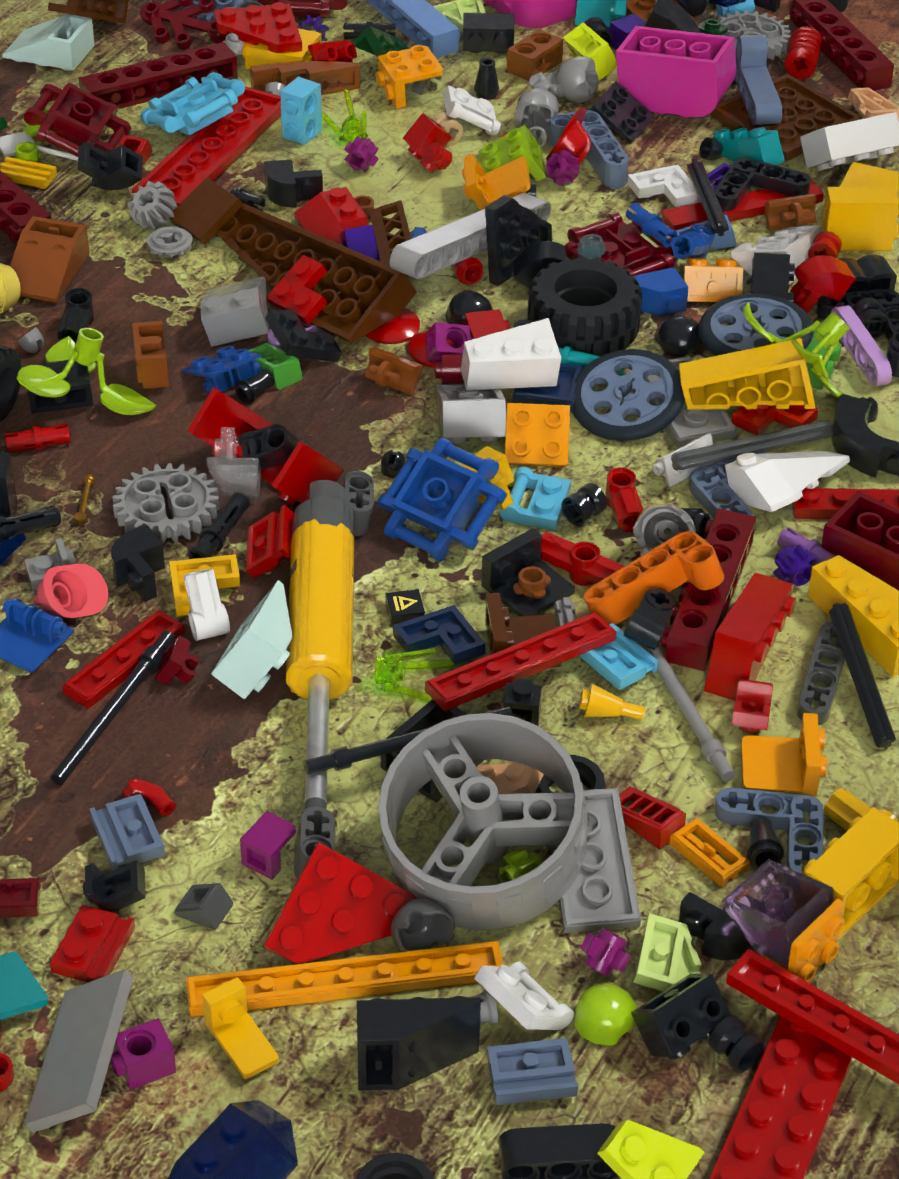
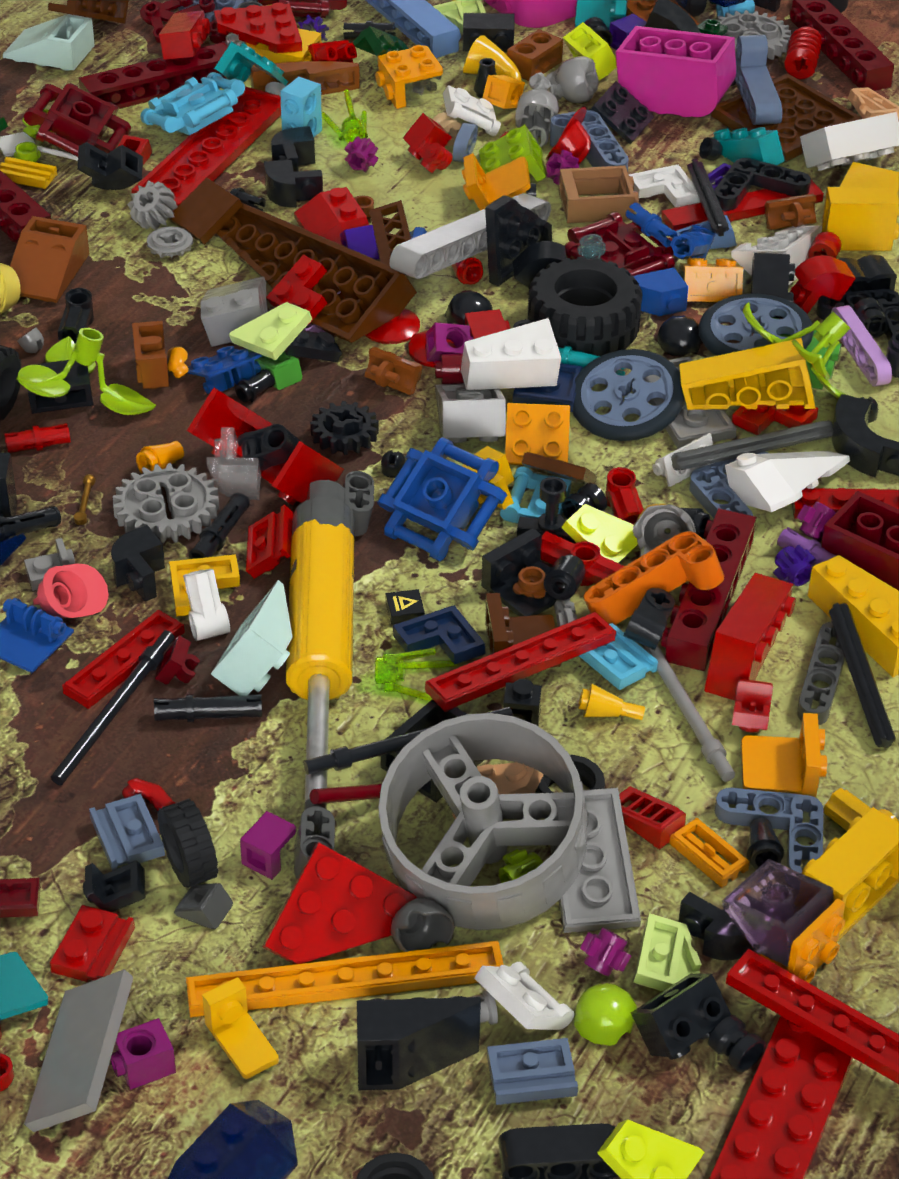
none -> light orange cone [136,441,184,474]
none -> black pin [154,694,262,722]
none -> black tyre [157,798,218,888]
none -> red brick [159,10,210,60]
none -> light orange arm [167,347,189,378]
none -> teal bracket [214,41,289,86]
none -> yellowish green wing [229,302,312,360]
none -> black brick [271,126,315,172]
none -> dark red bar [309,784,382,804]
none -> black gear [310,401,379,455]
none -> sand blue beam [452,123,478,162]
none -> yellow hat [463,35,521,81]
none -> light orange brick [482,75,525,109]
none -> black bar [517,477,576,544]
none -> reddish brown tile [522,452,597,485]
none -> black brick [544,555,586,600]
none -> medium nougat window [559,165,639,224]
none -> neon yellow wing [561,504,638,563]
none -> magenta gear [797,501,836,542]

